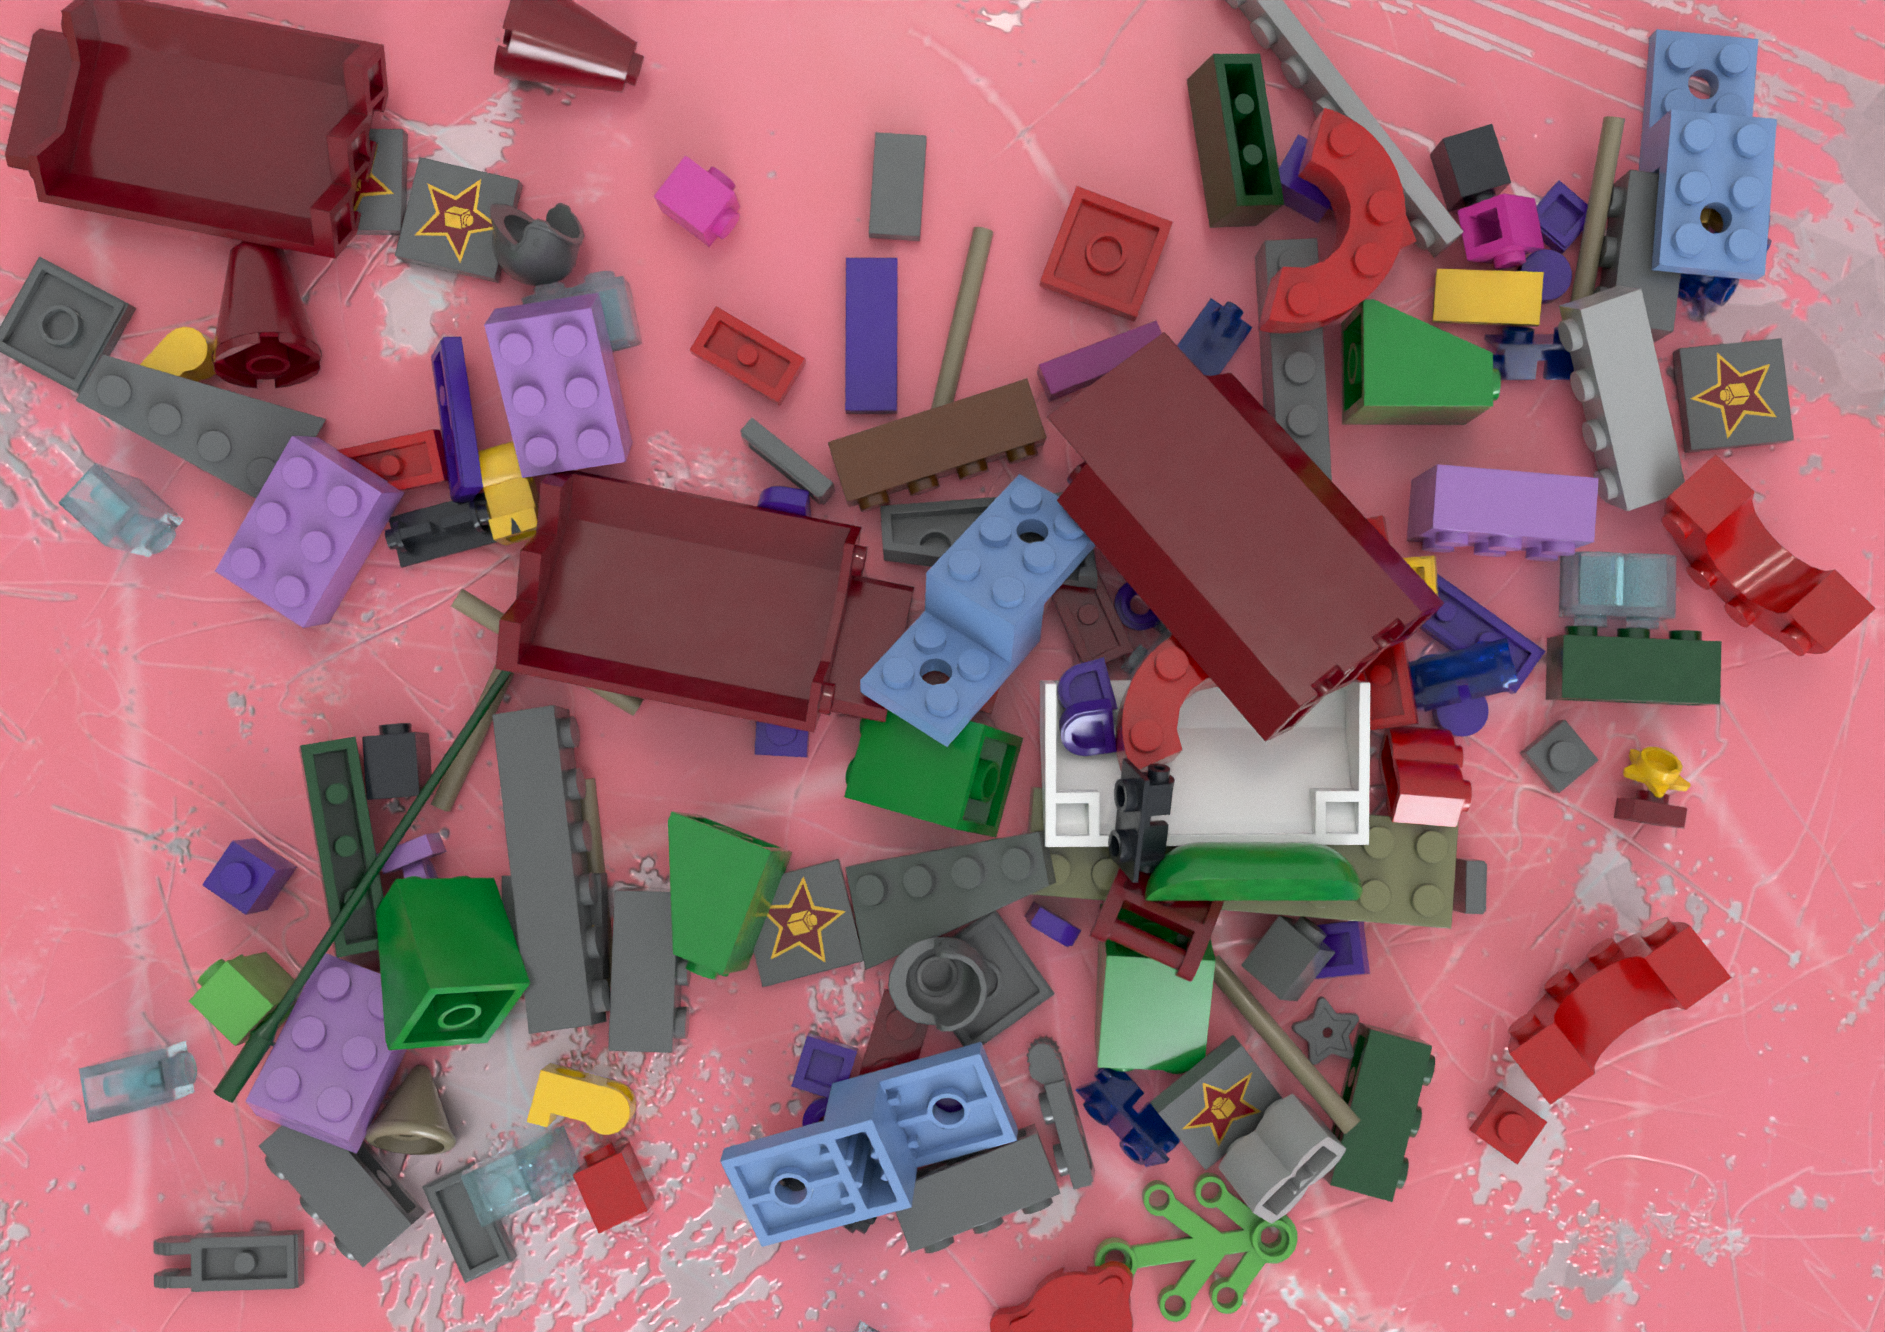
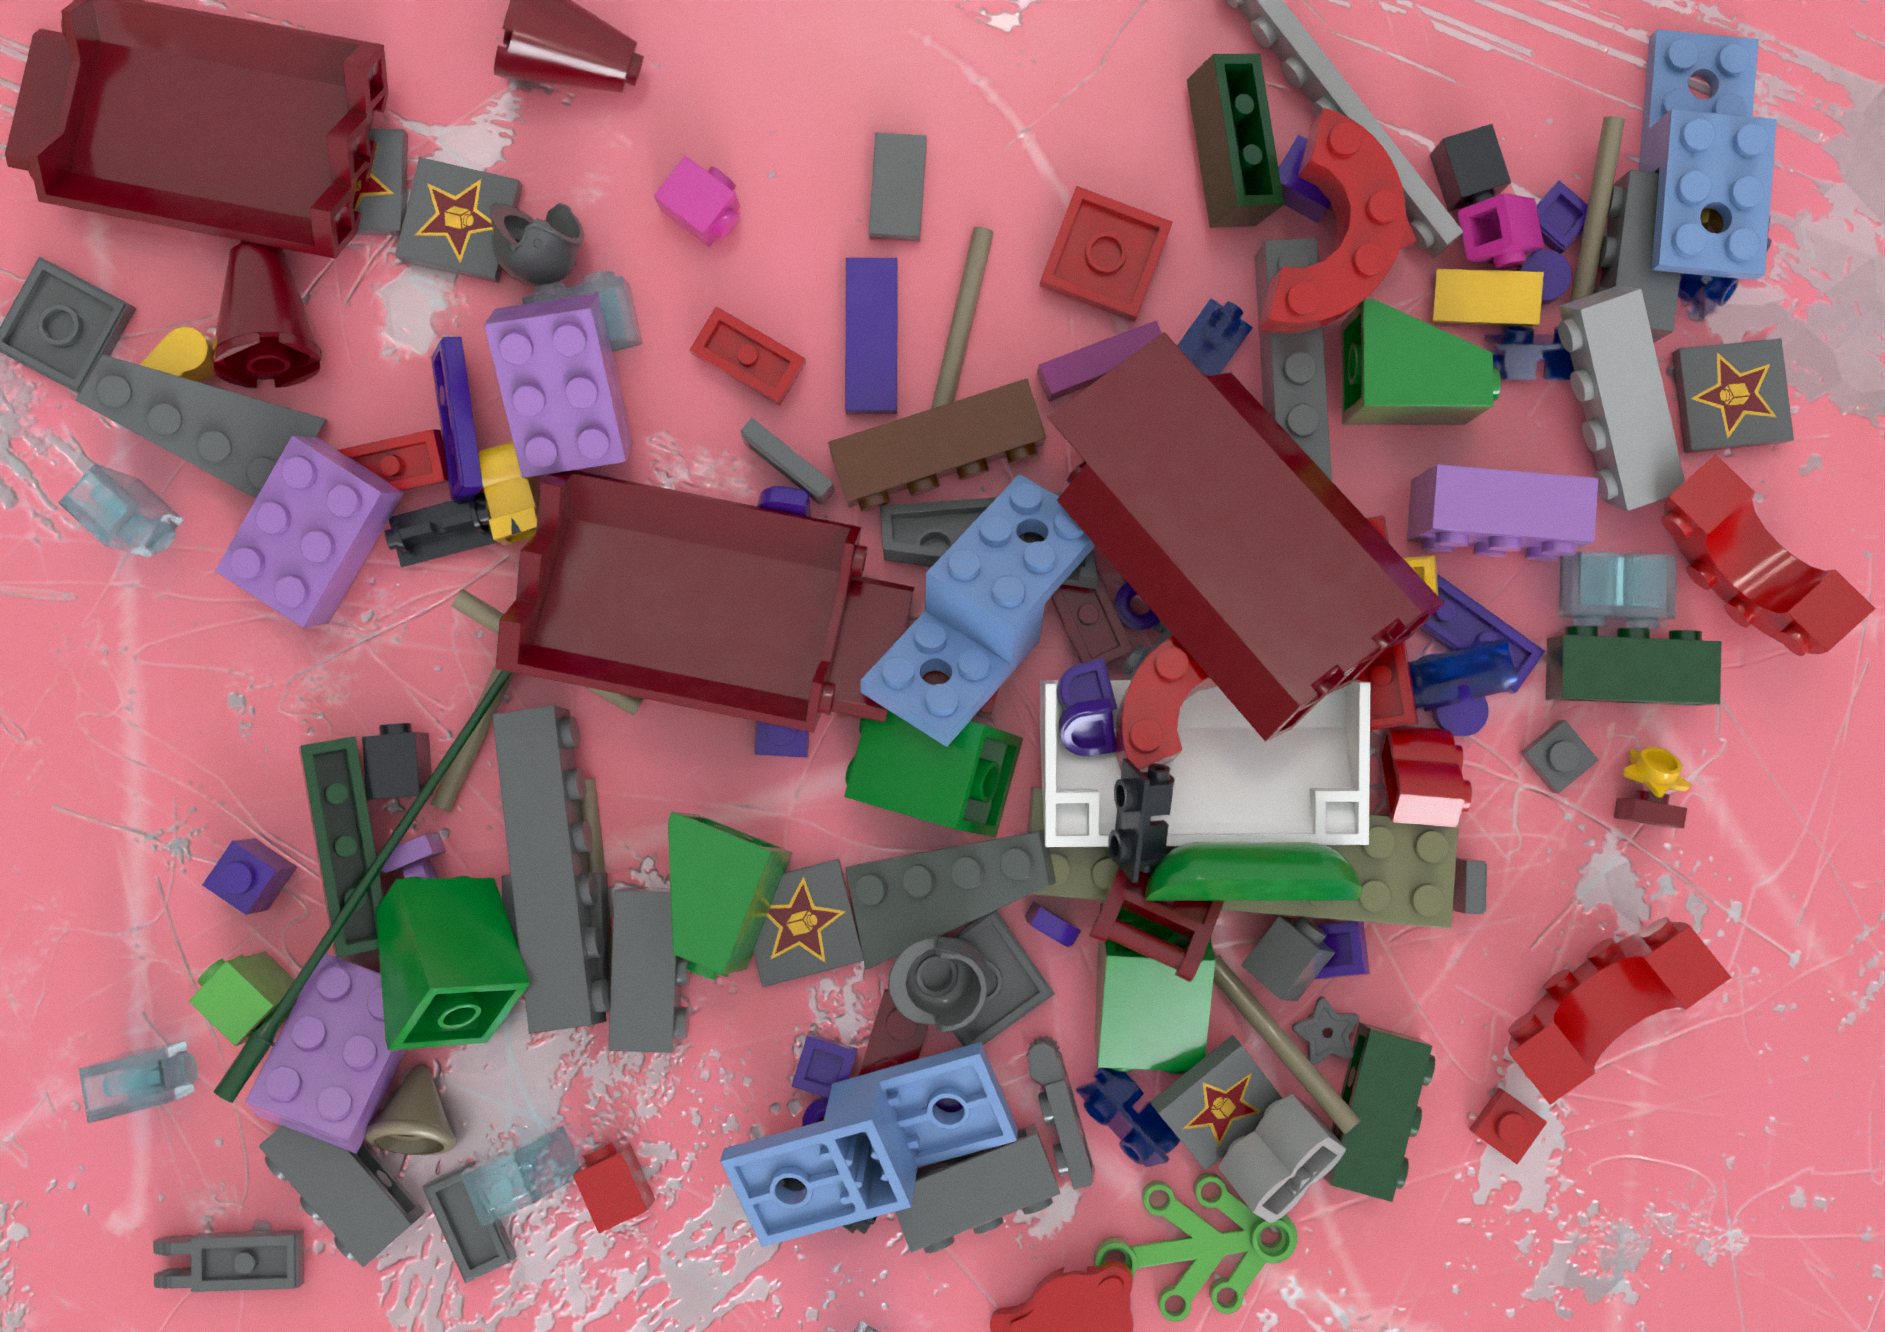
yellow leg [526,1063,636,1135] -> none

